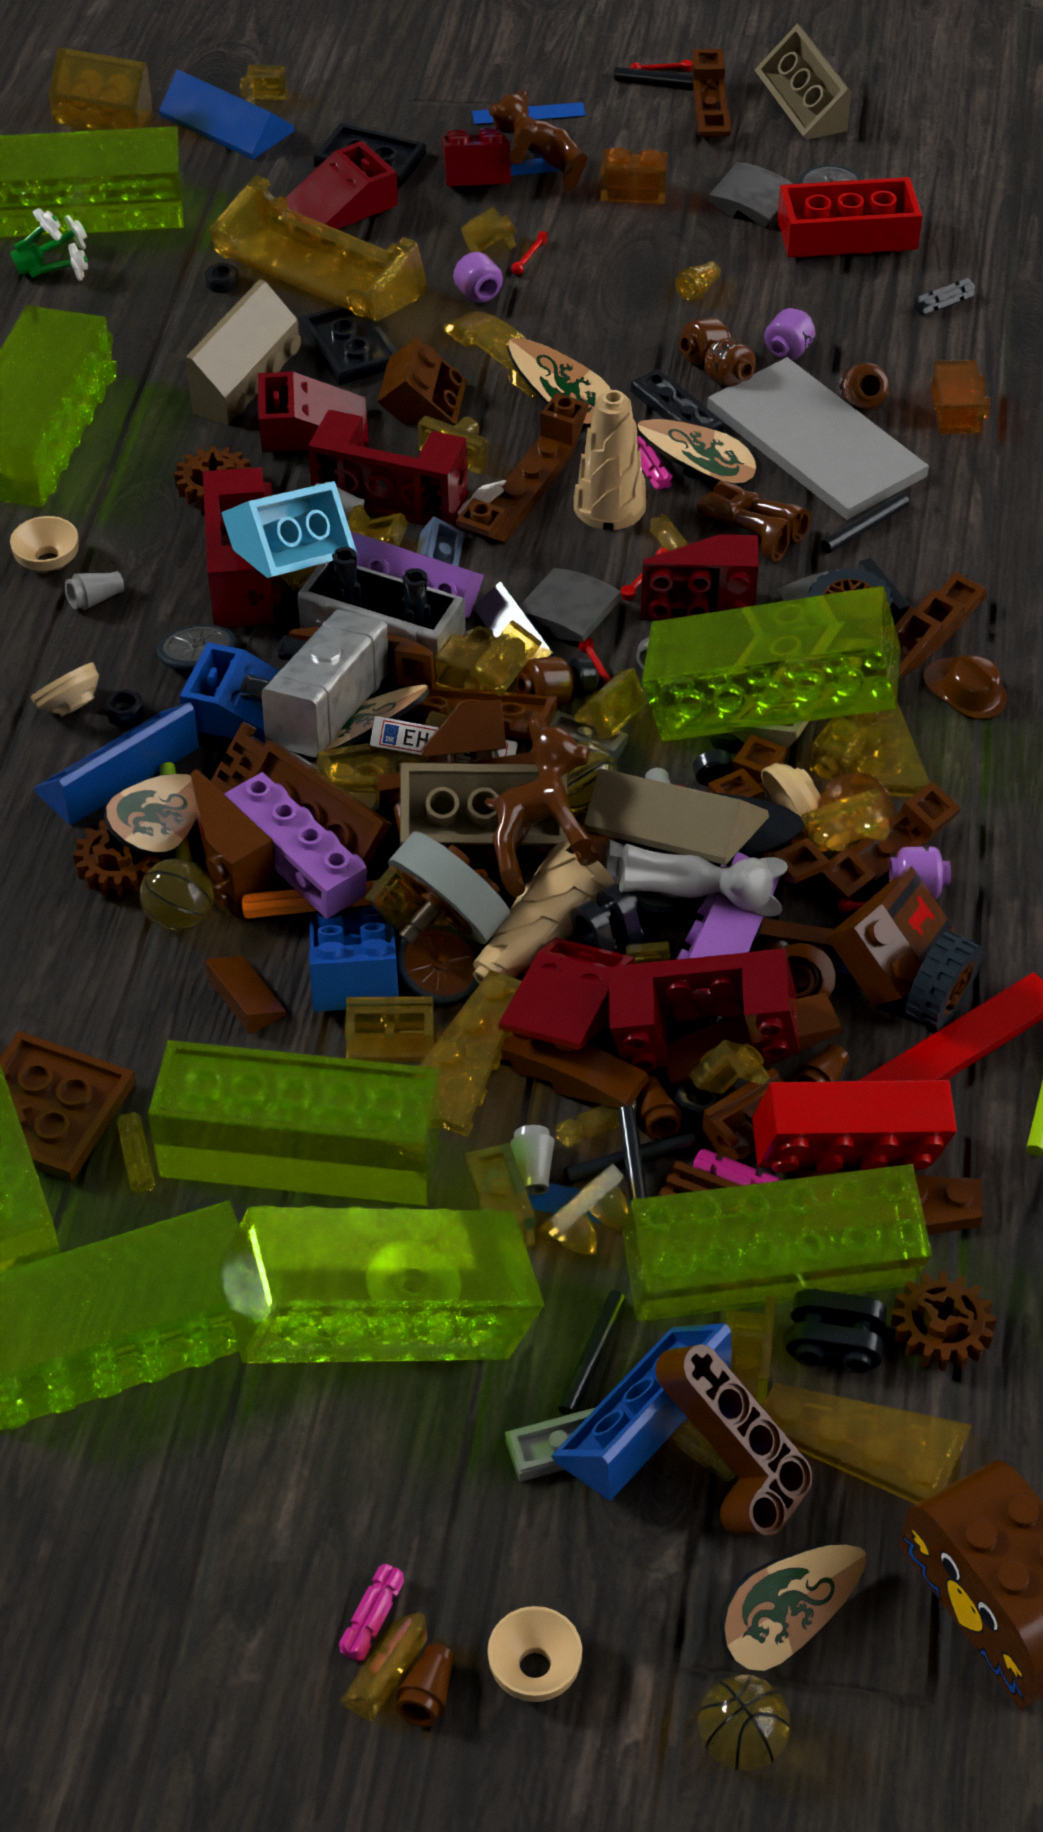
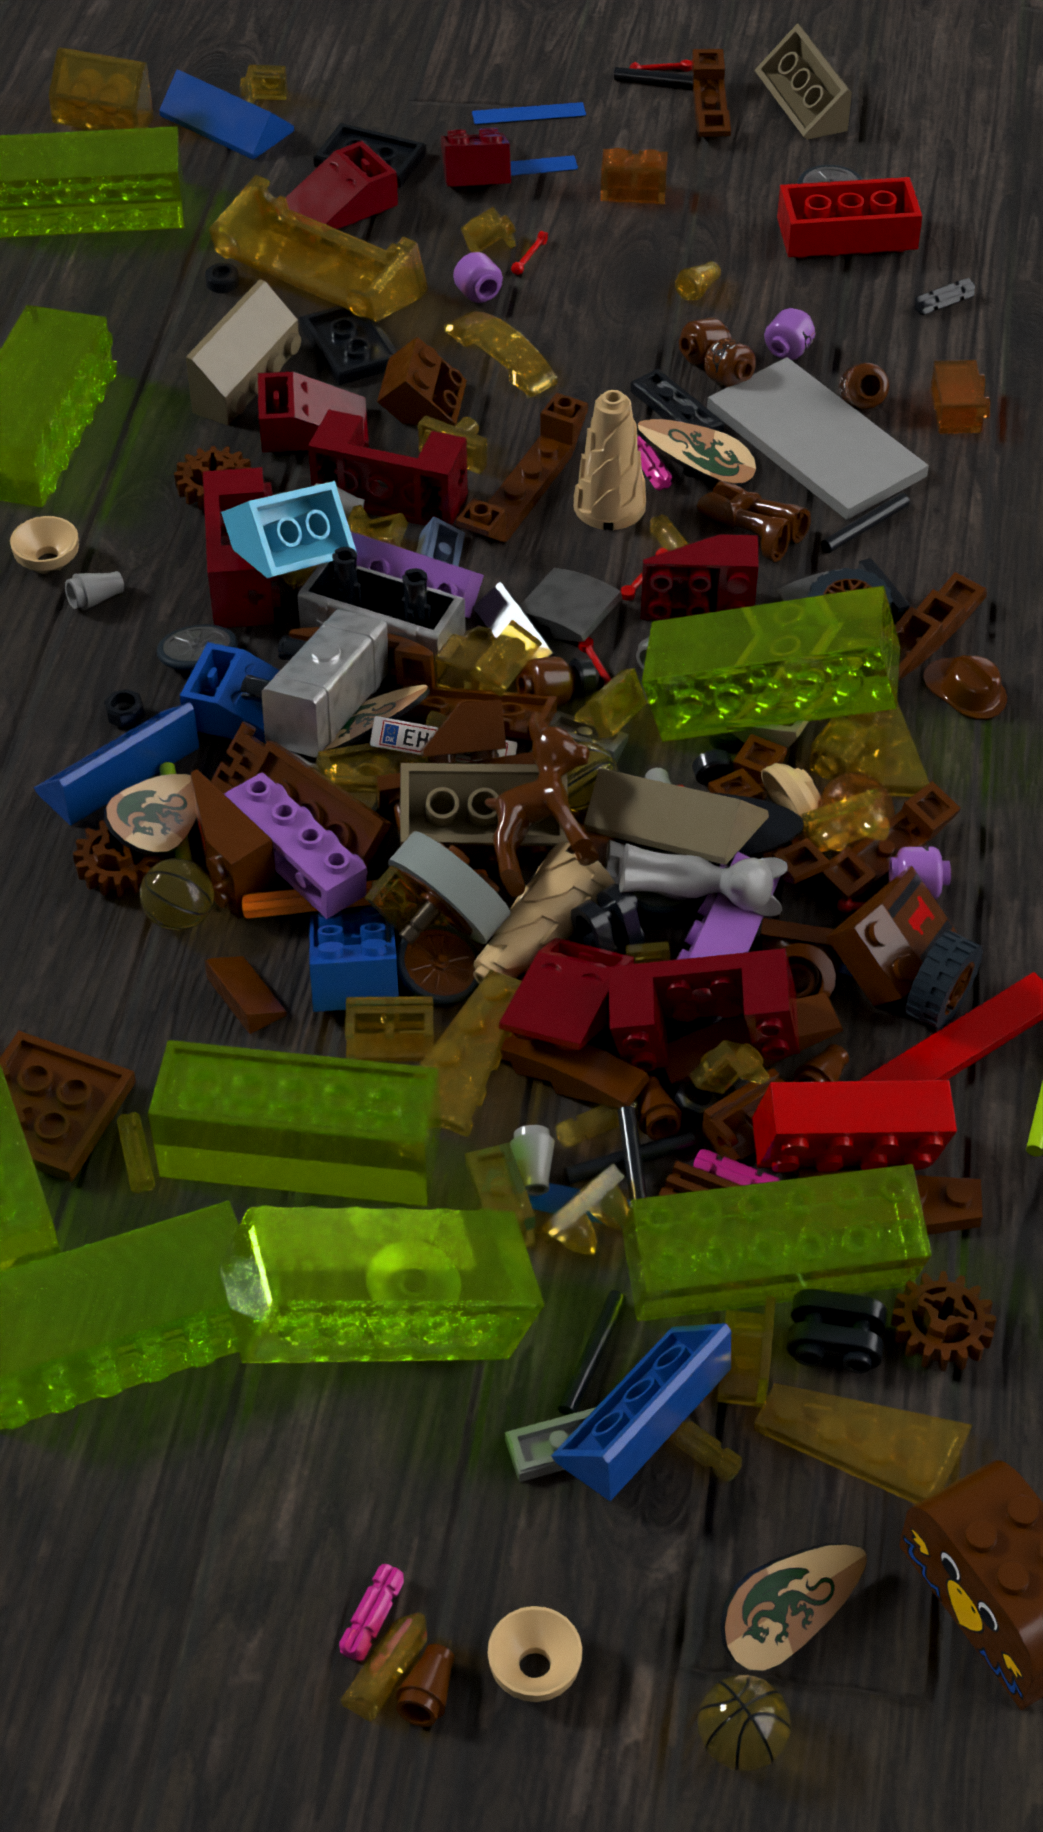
plant [10,208,88,281] -> none
tan piece [31,662,99,717] -> none
white sticker [457,480,506,515] -> none
reddish brown animal [489,90,588,190] -> none
shield [507,338,611,427] -> none
reddish brown beam [655,1344,812,1538] -> none
flat silver slope [706,162,793,228] -> none

